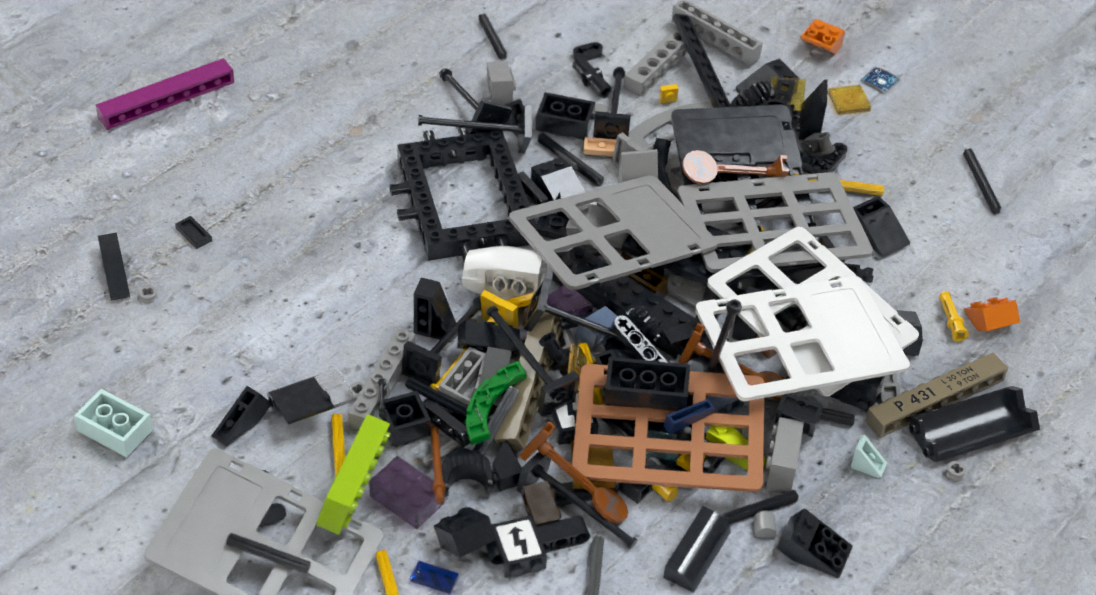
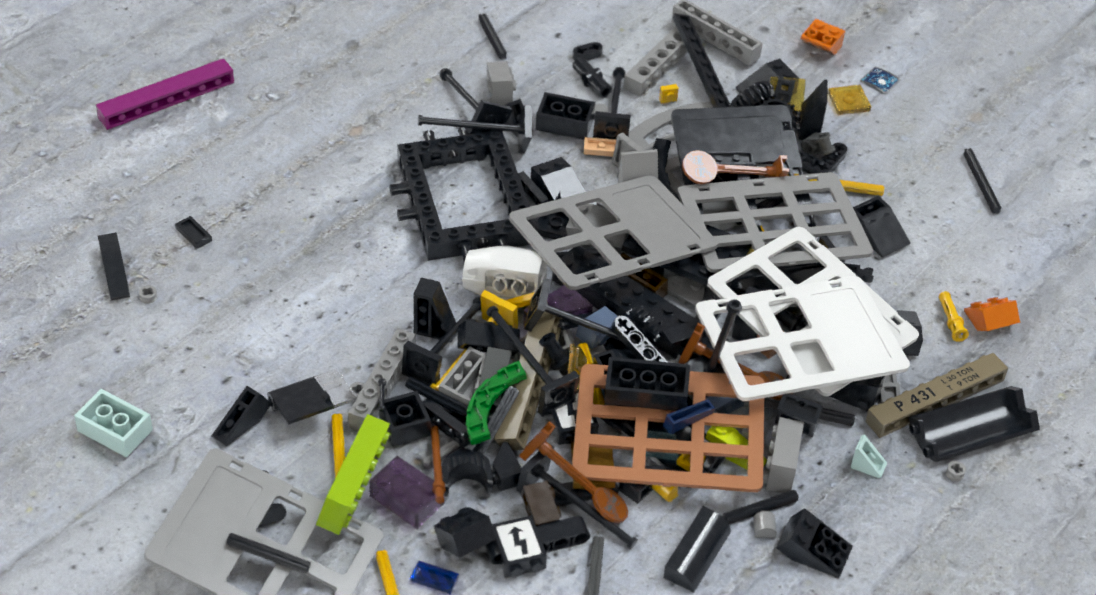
black axle [537,133,604,186] -> none

